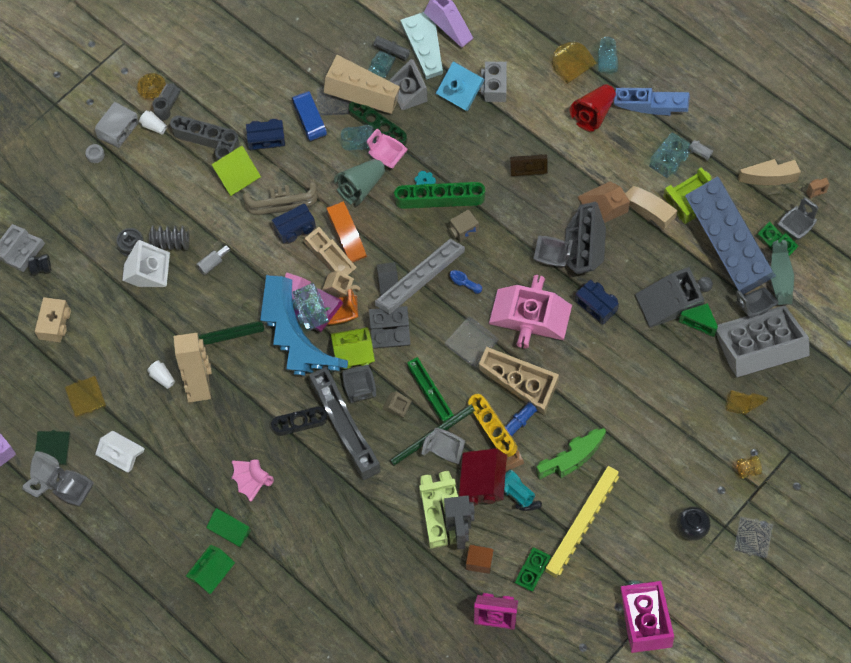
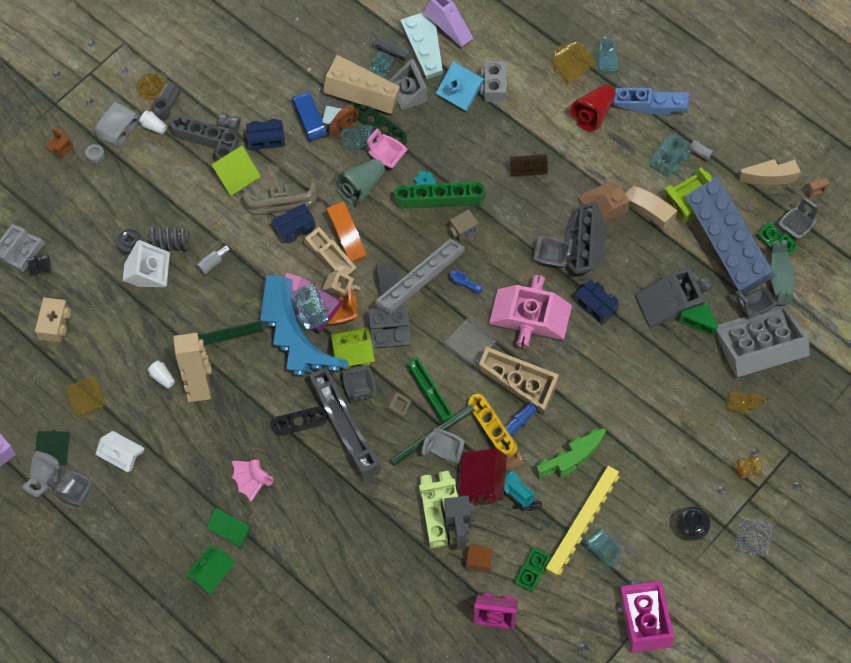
none -> dark orange panel [45,127,73,159]
none -> flat silver wheel [217,113,241,133]
none -> light aqua tile [323,106,341,126]
none -> dark orange tile [329,105,359,138]
none -> clear light blue piece [585,528,621,568]

